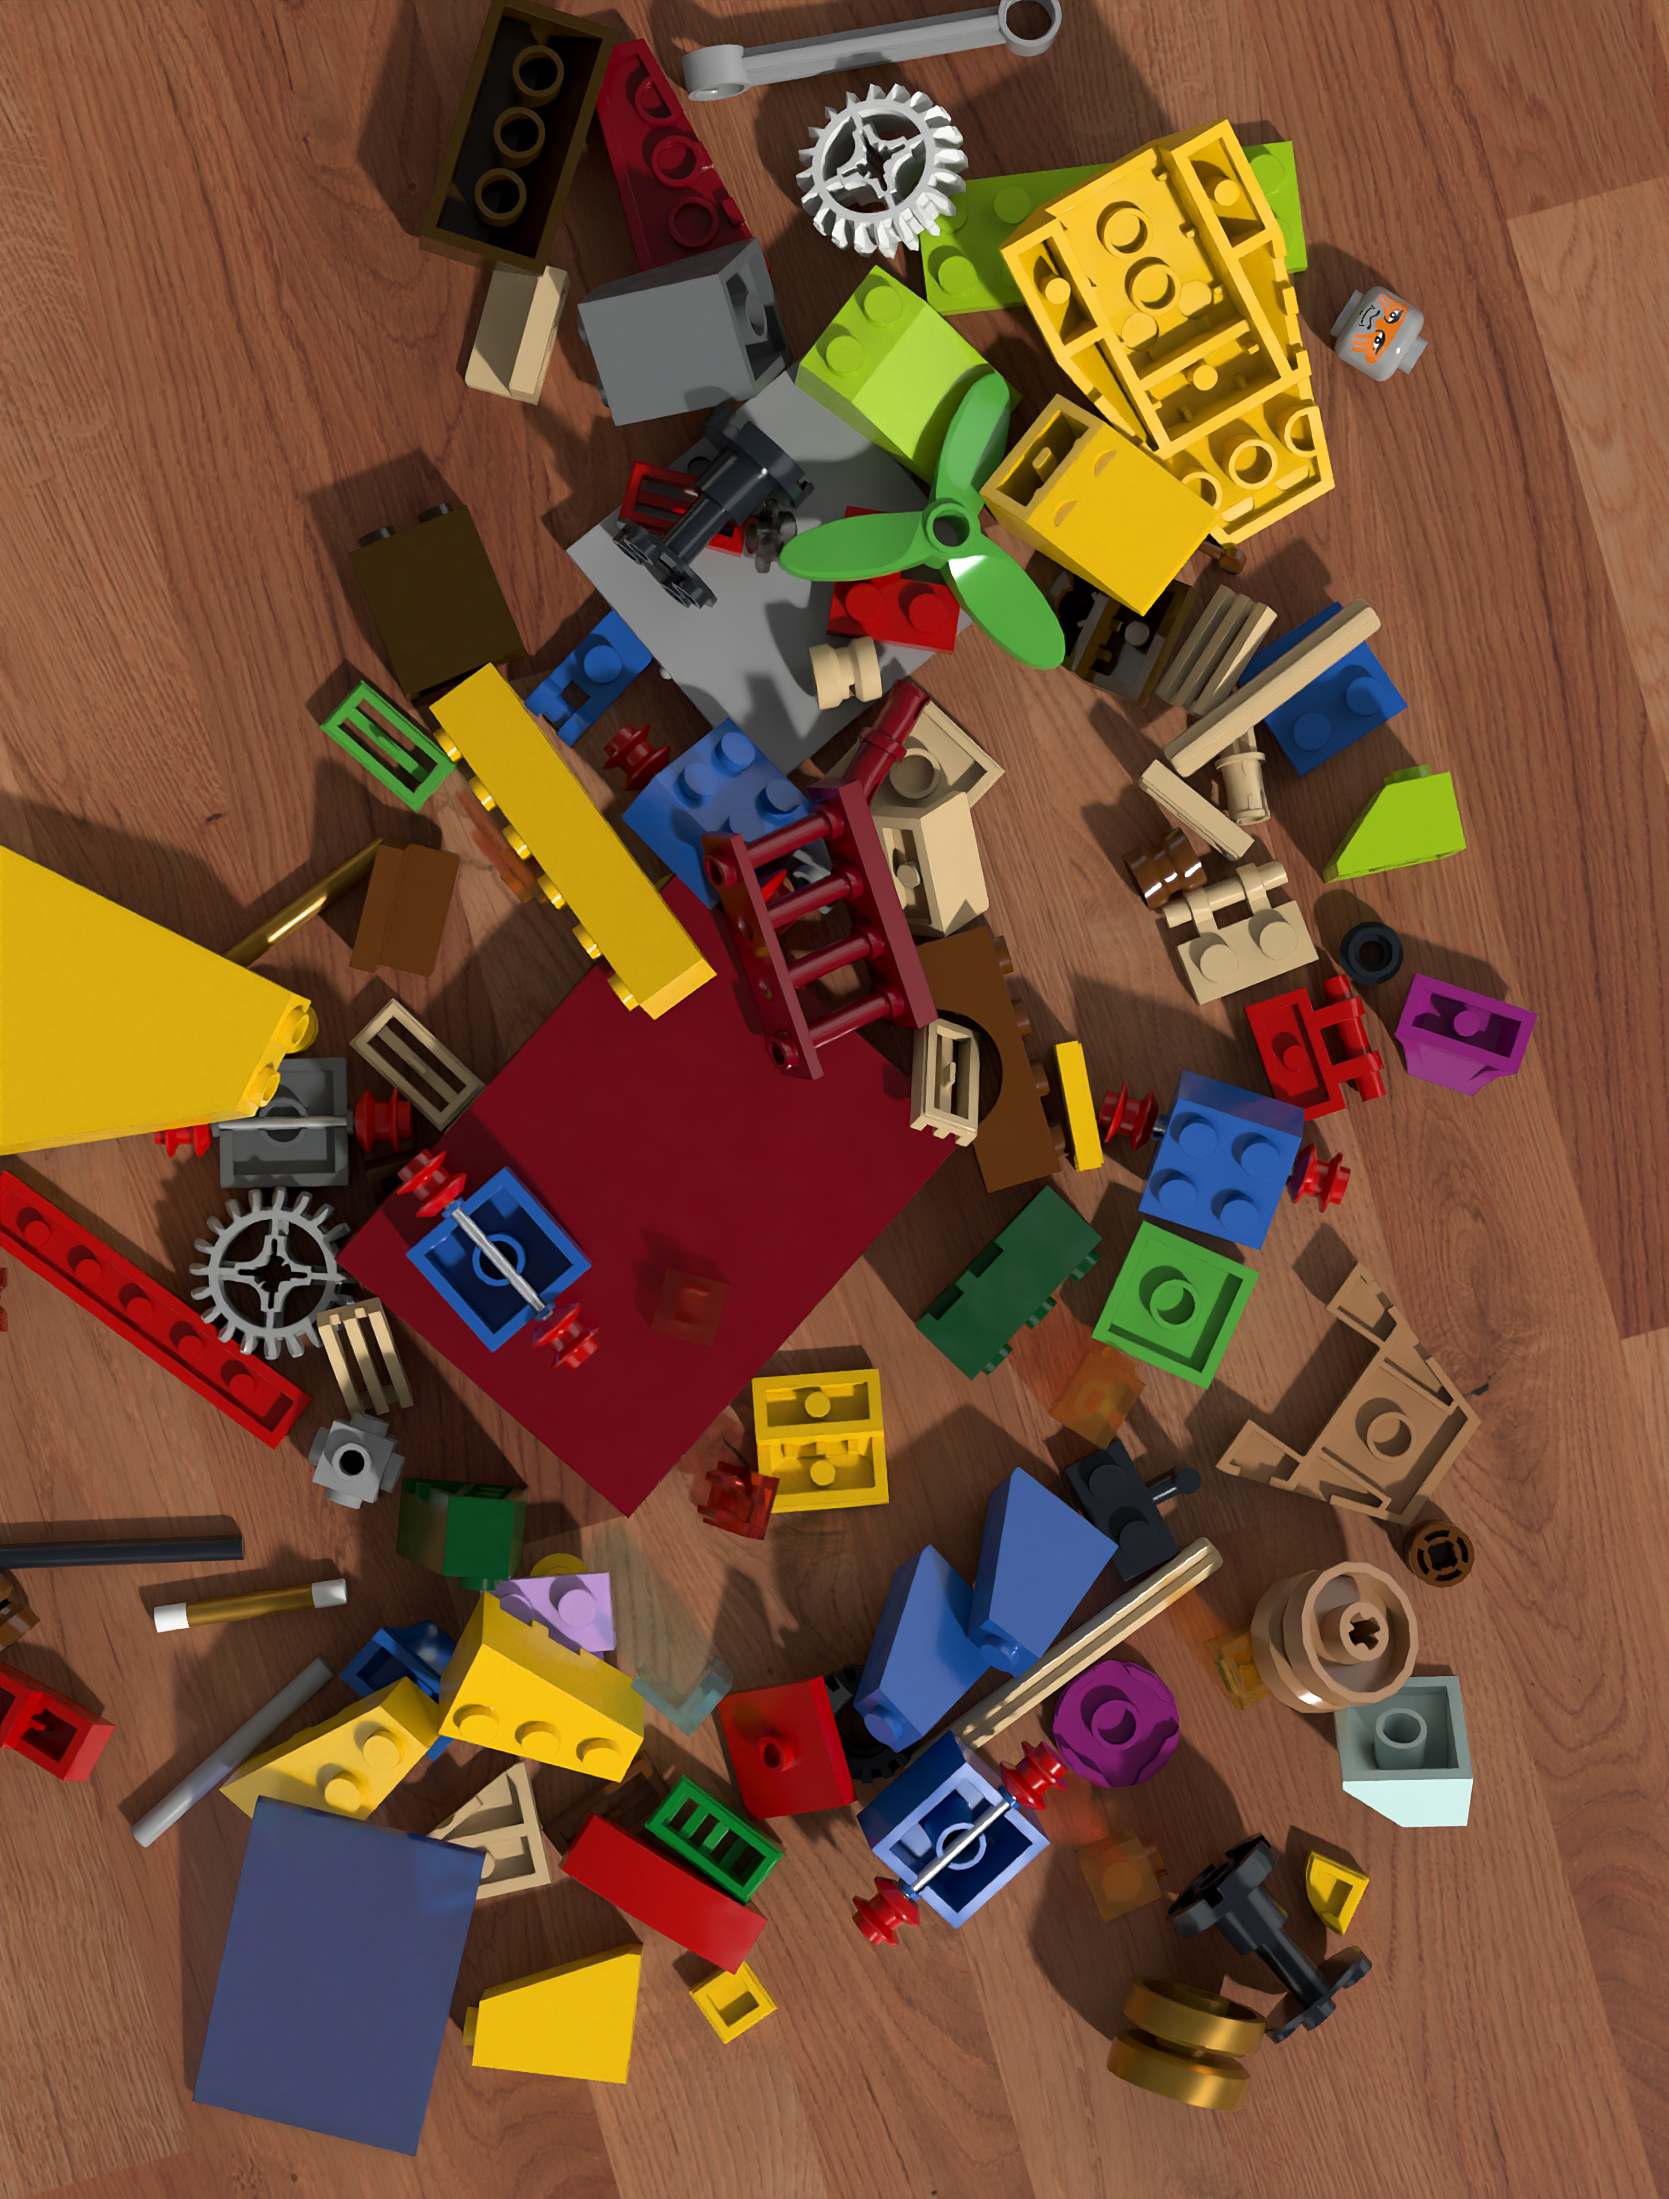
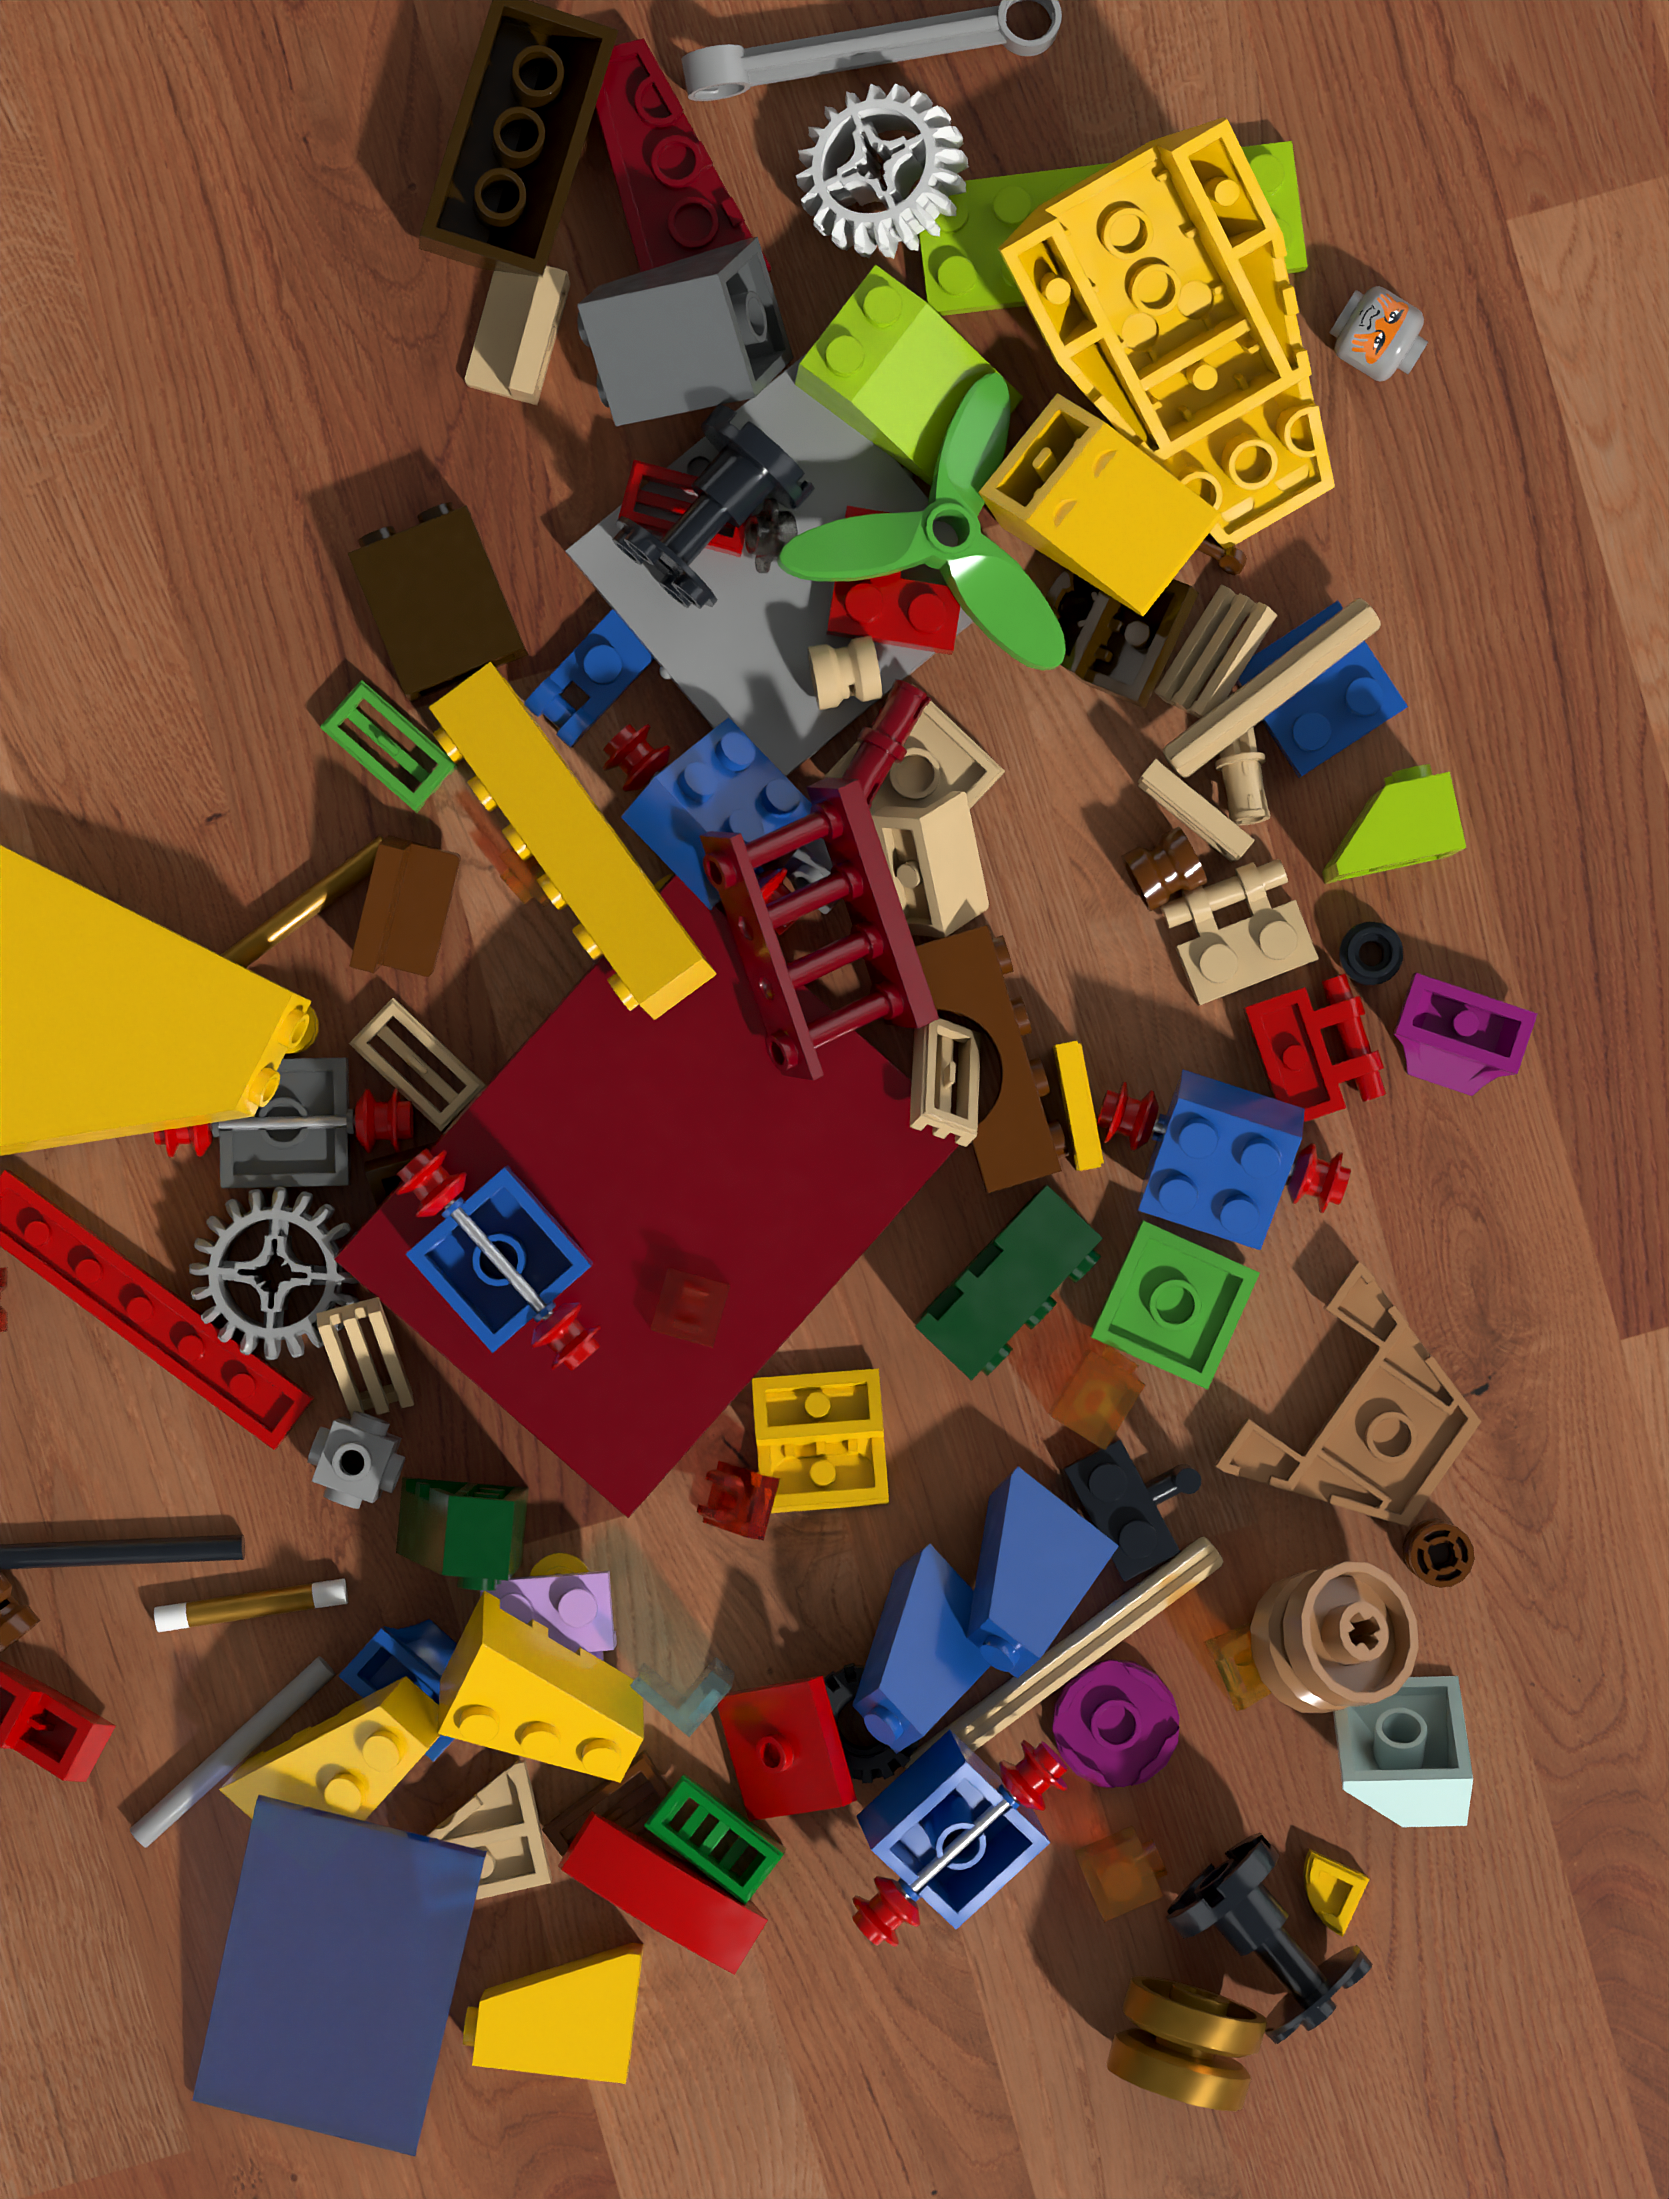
yellow tile [689,1957,778,2044] -> none

